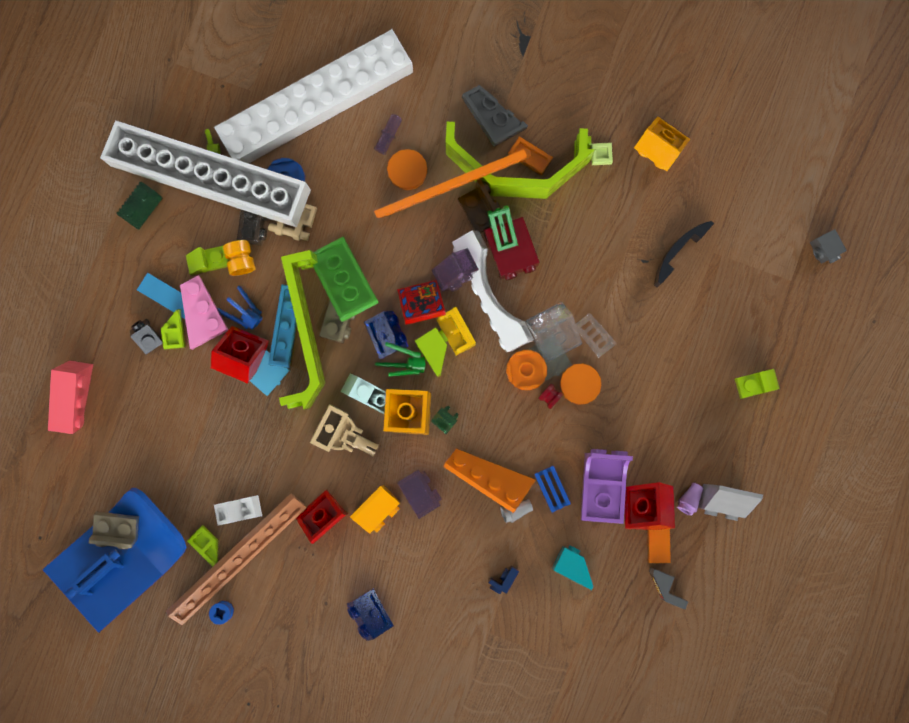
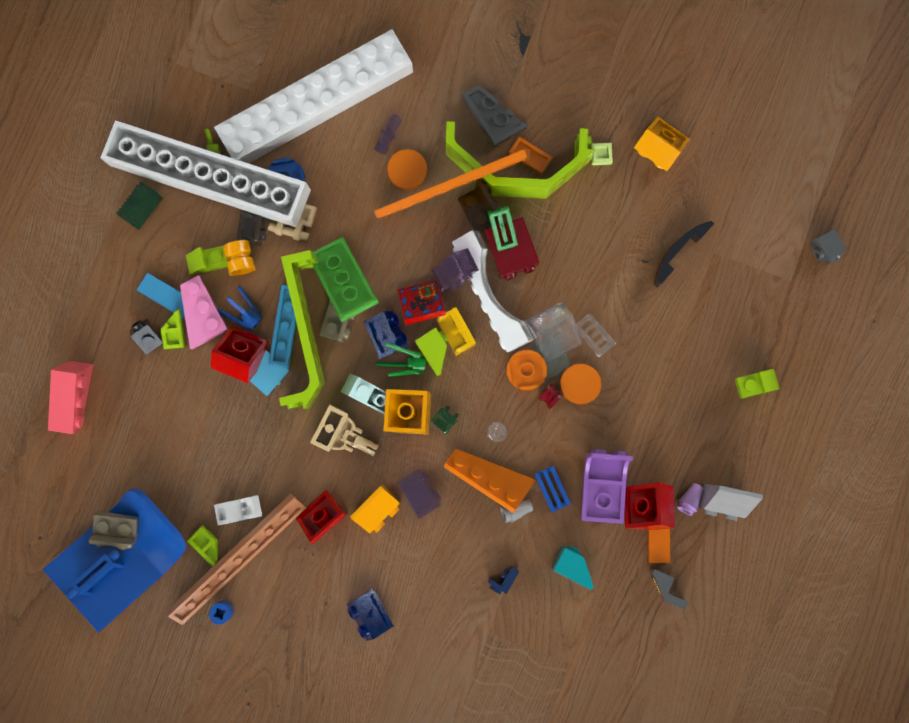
none -> clear tile [487,422,507,442]

